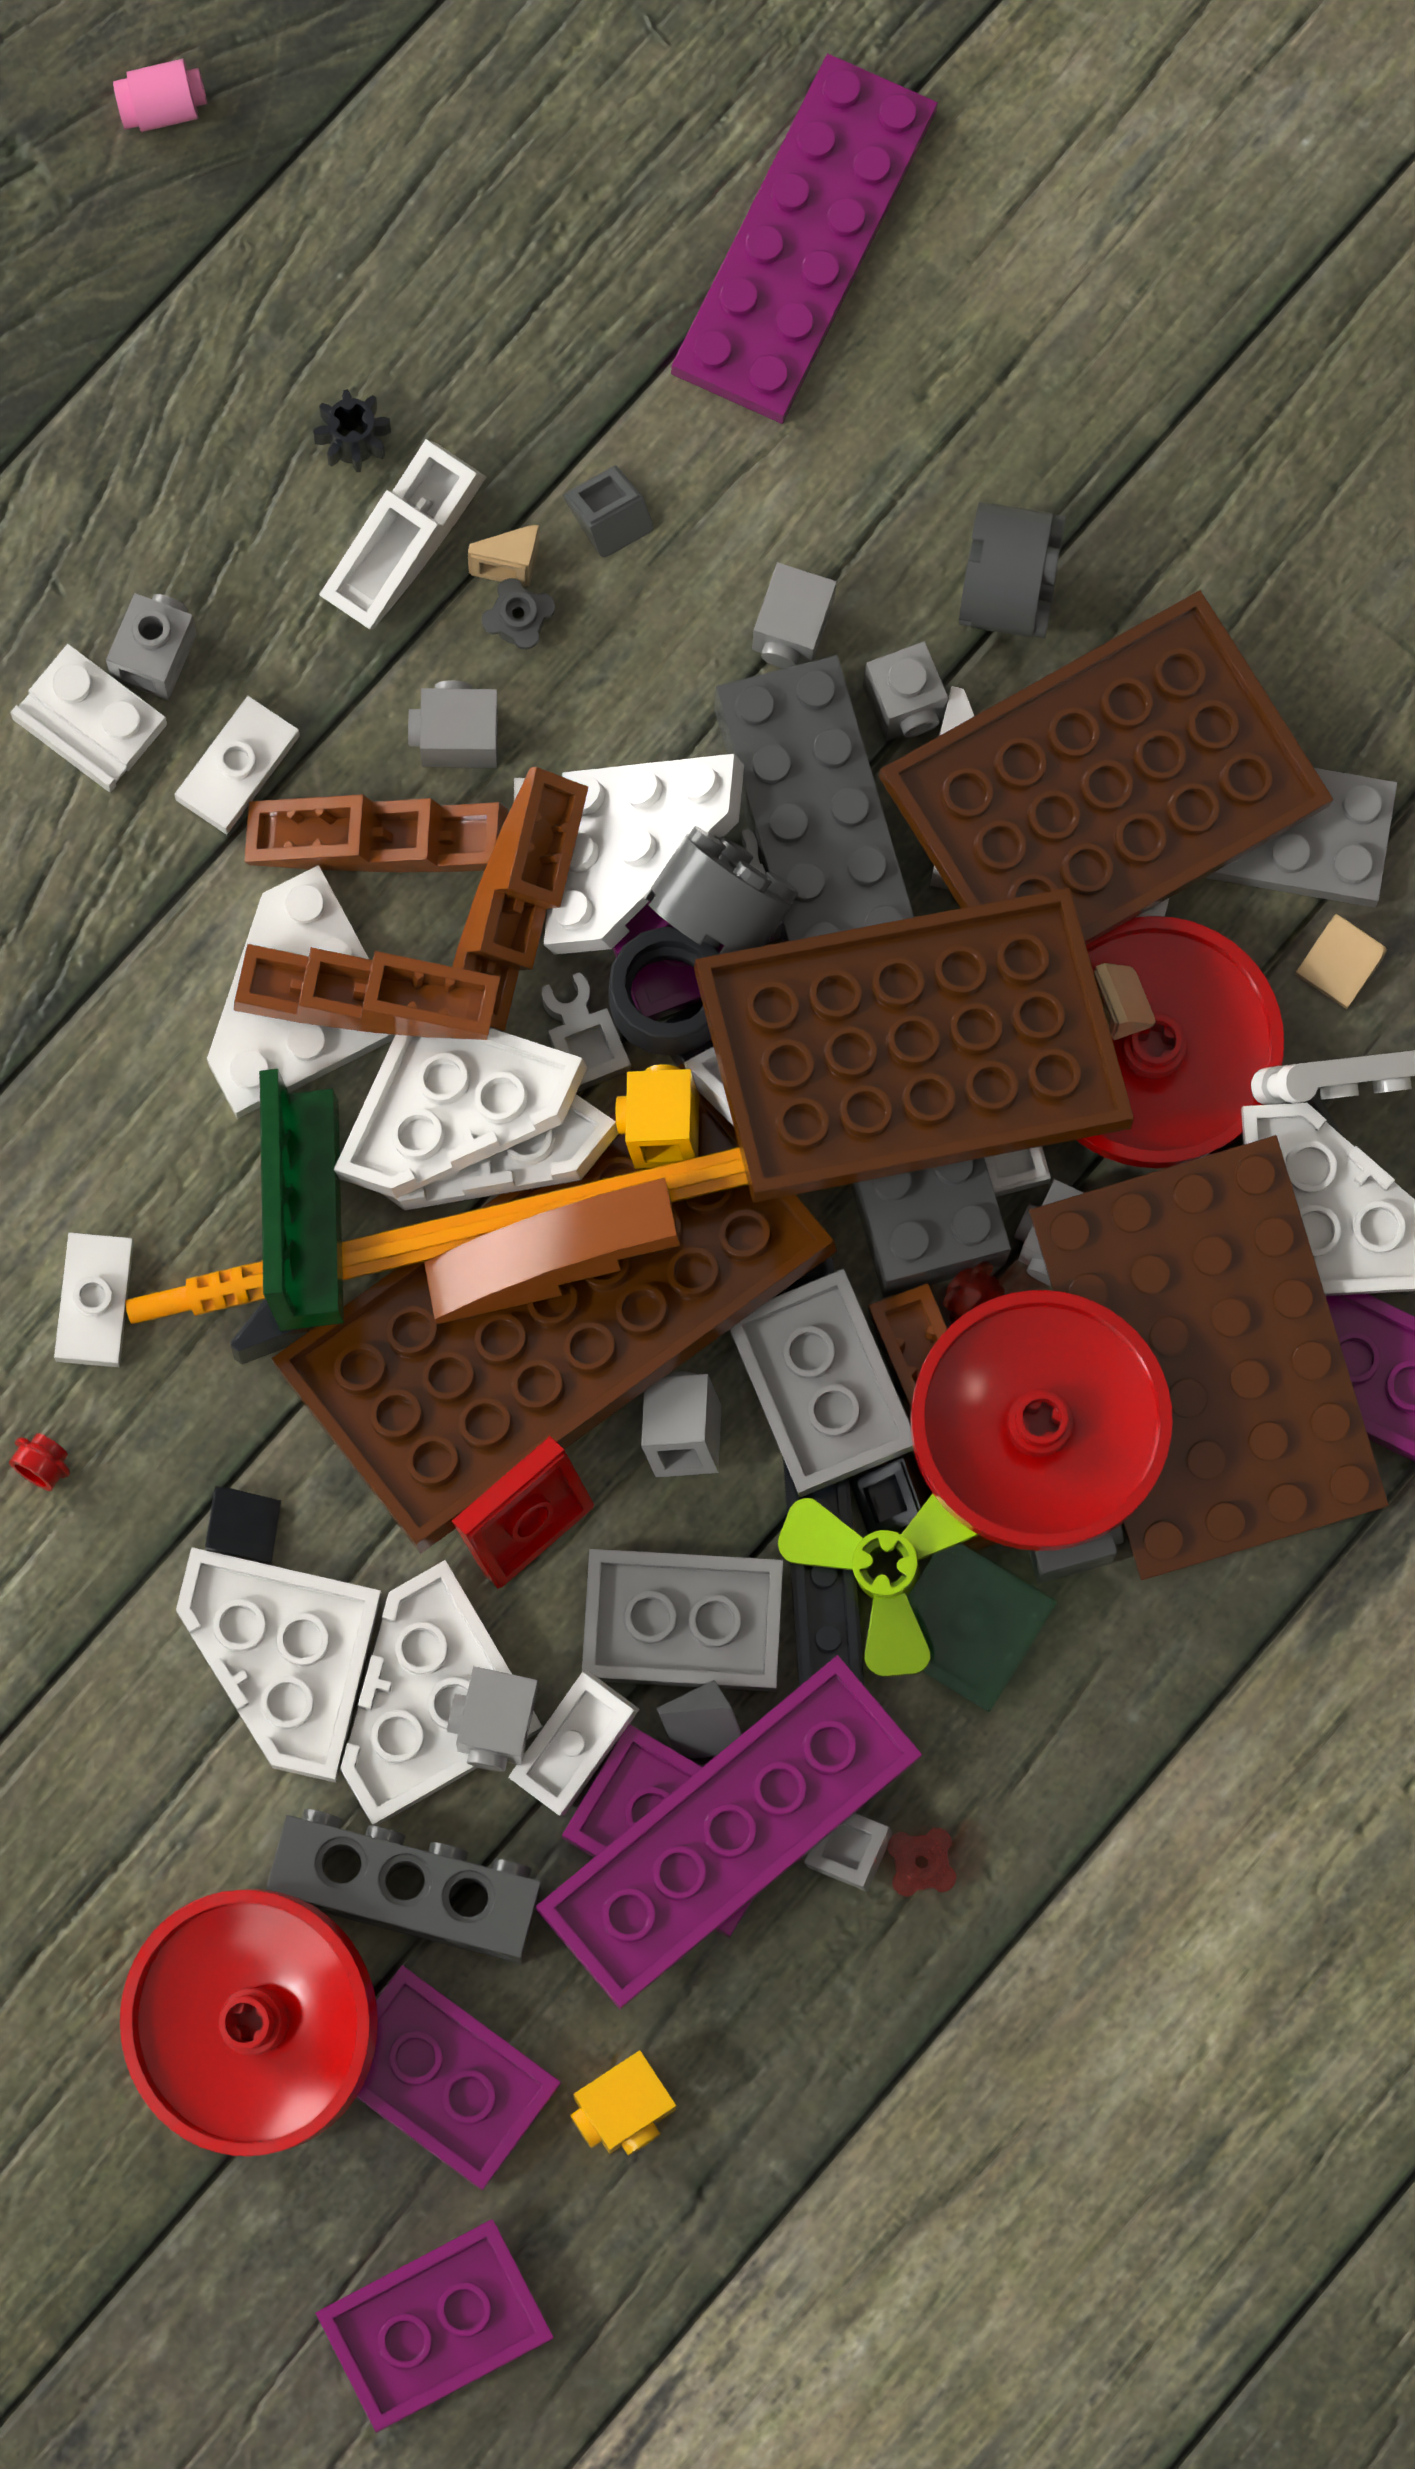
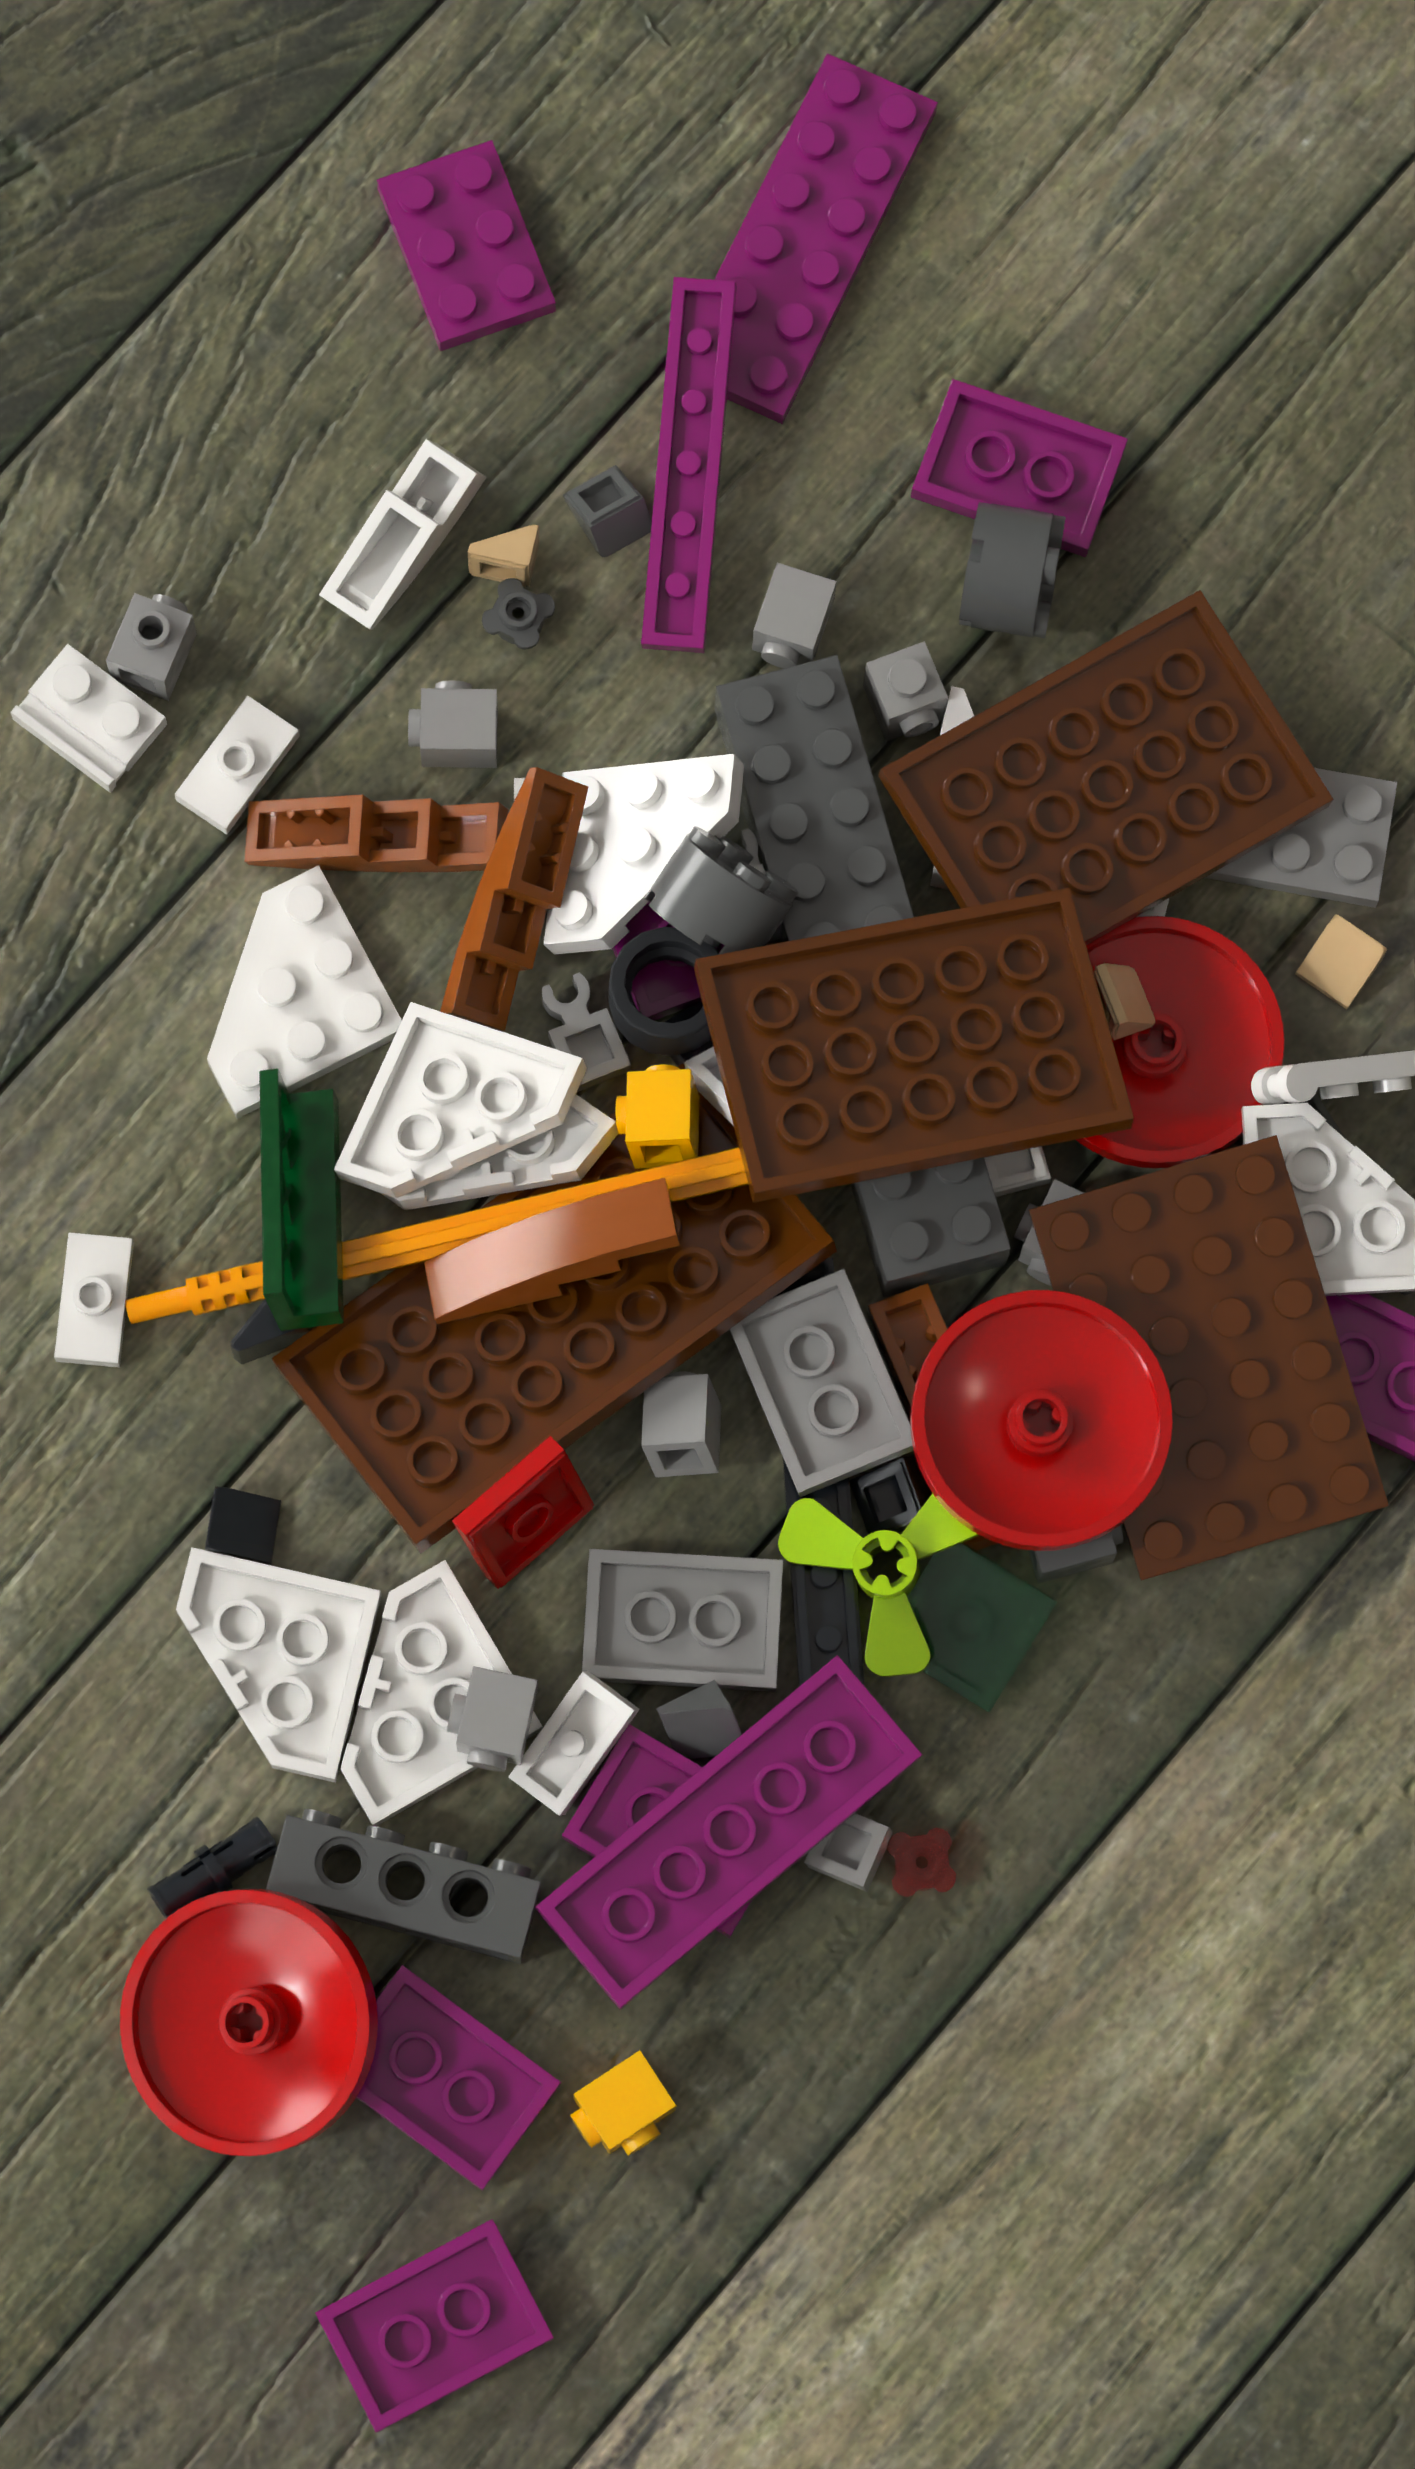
red plate [9,1433,70,1491] -> none
bright pink brick [113,58,207,132] -> none
dark orange slope [234,944,500,1040] -> none
black gear [313,389,391,472] -> none
clear red plate [943,1261,1005,1323] -> none
none -> black pin [147,1816,278,1919]
none -> magenta plate [377,140,556,351]
none -> magenta plate [641,277,737,653]
none -> magenta plate [911,379,1128,558]

